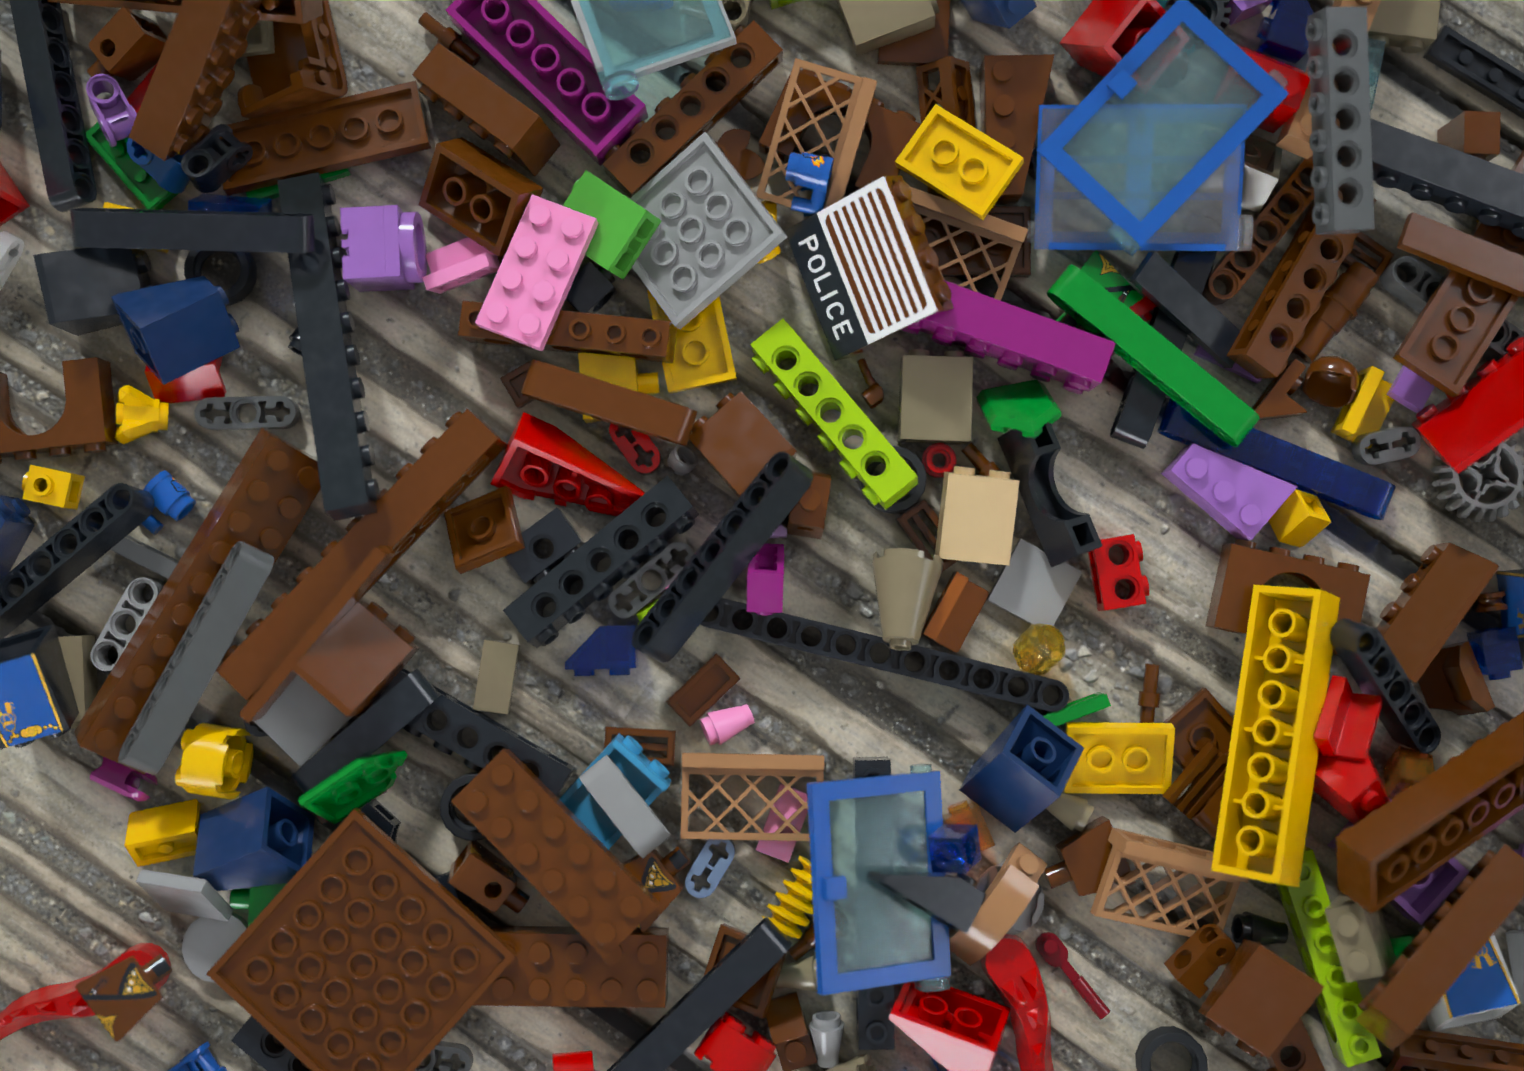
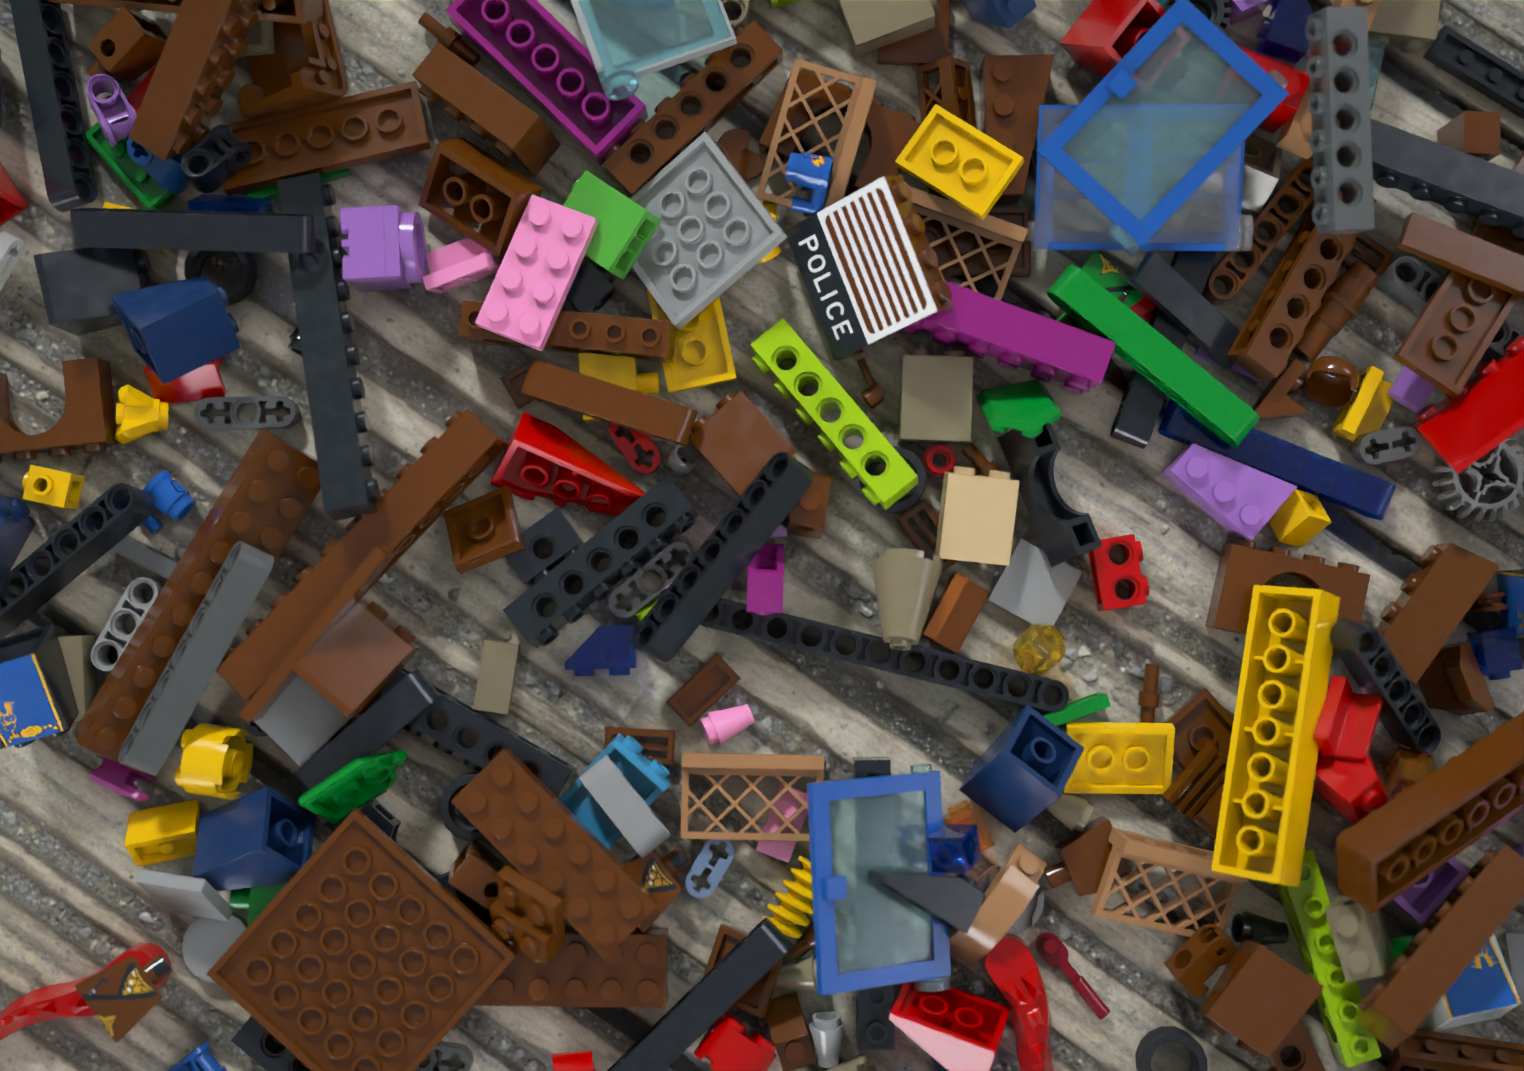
none -> reddish brown plate [490,865,566,965]

